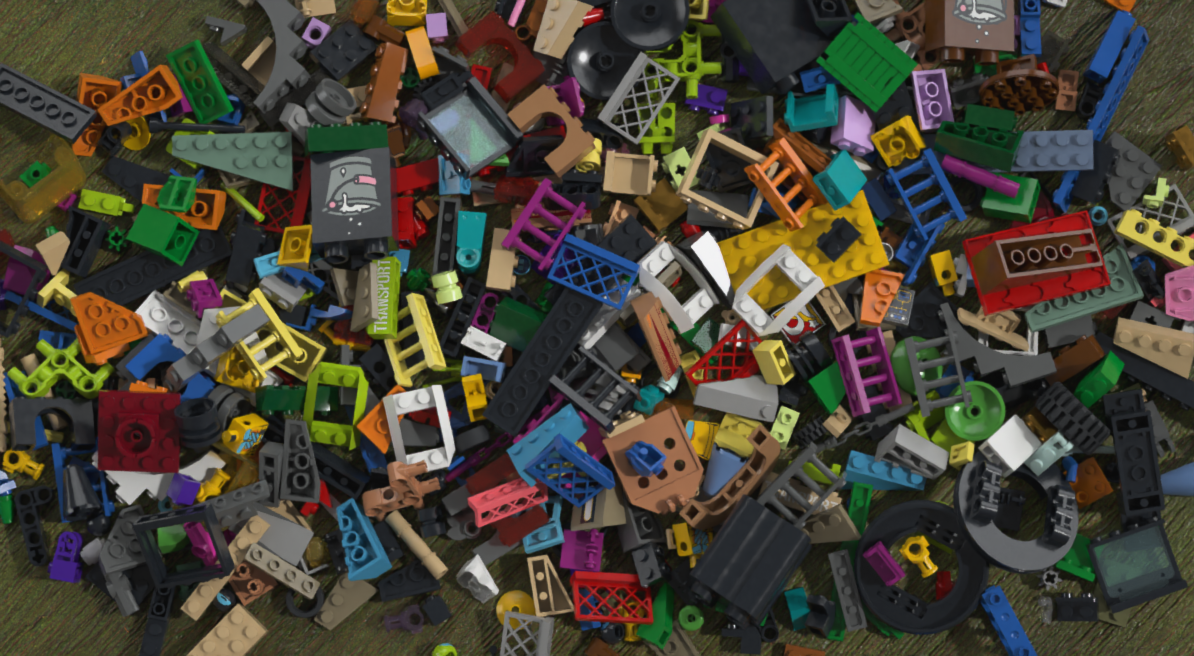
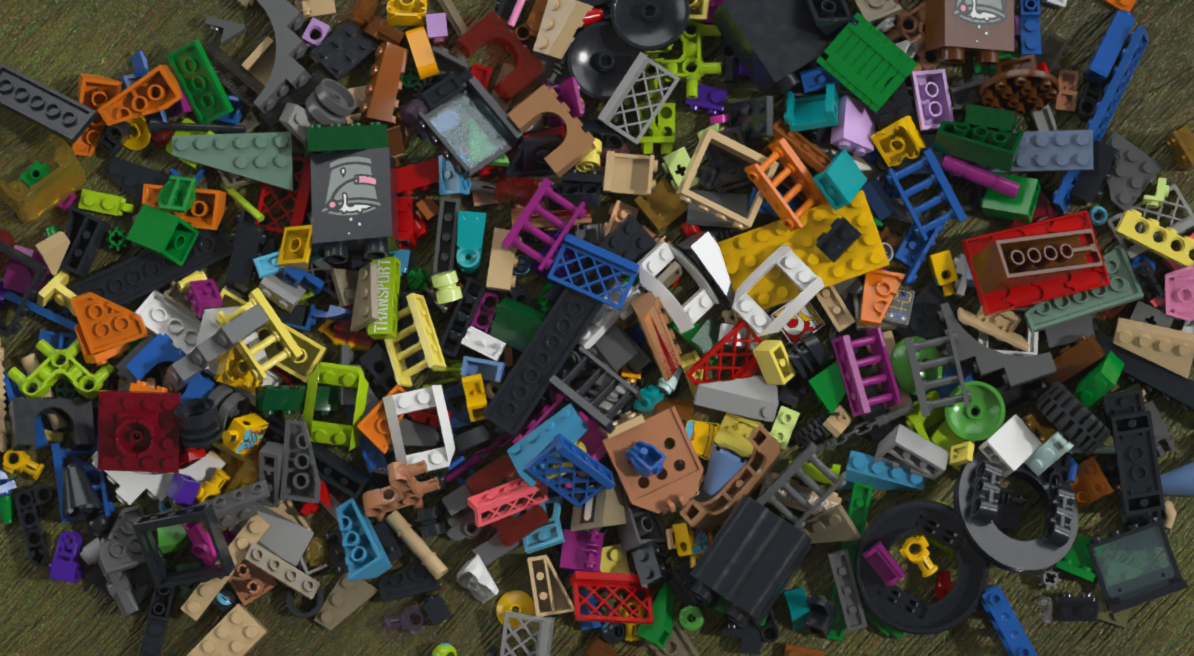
none -> clear red cone [150,120,177,149]
none -> red hinge [179,448,206,466]
none -> light yellow wing [600,544,630,574]
none -> light grey tile [1029,104,1058,131]
none -> black plate [1047,452,1072,485]
none -> tan arm [1163,500,1177,529]

